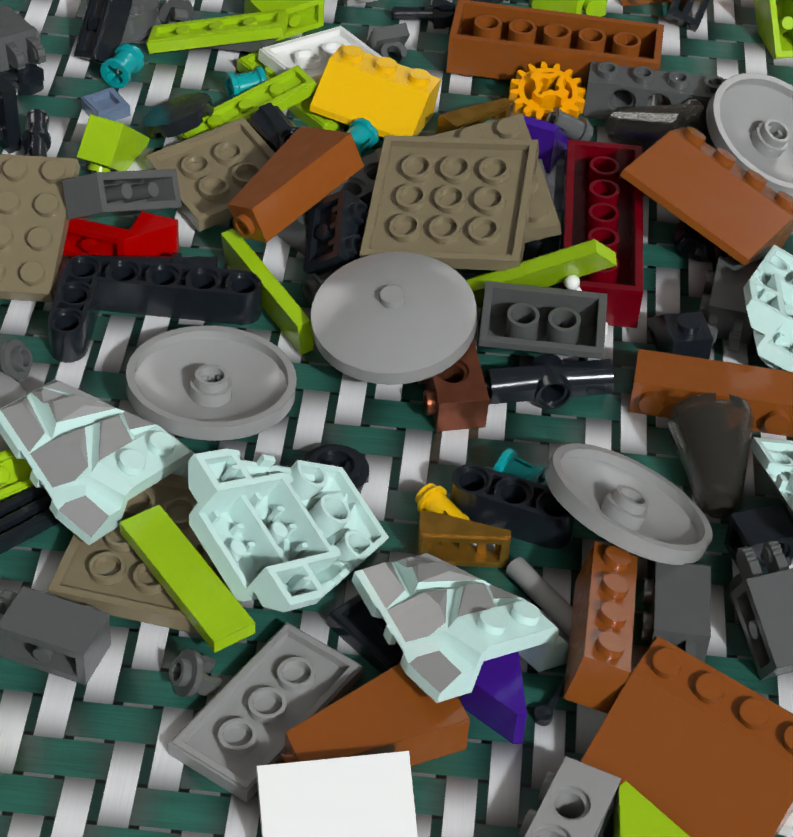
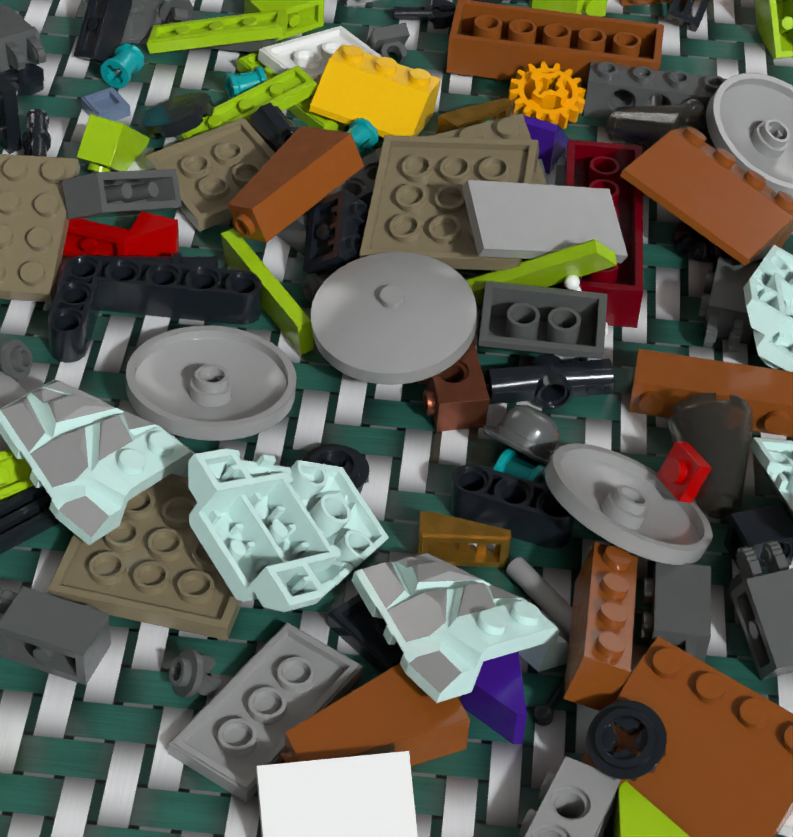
lime tile [119,504,255,653] -> none
yellow pin [415,483,470,520] -> none
dark grey pin [546,107,594,141] -> none
black slope [647,312,713,359] -> none
none -> light grey tile [462,179,628,263]
none -> dark grey hat [483,405,559,467]
none -> black gear [586,701,668,782]
none -> red plate [656,441,712,503]

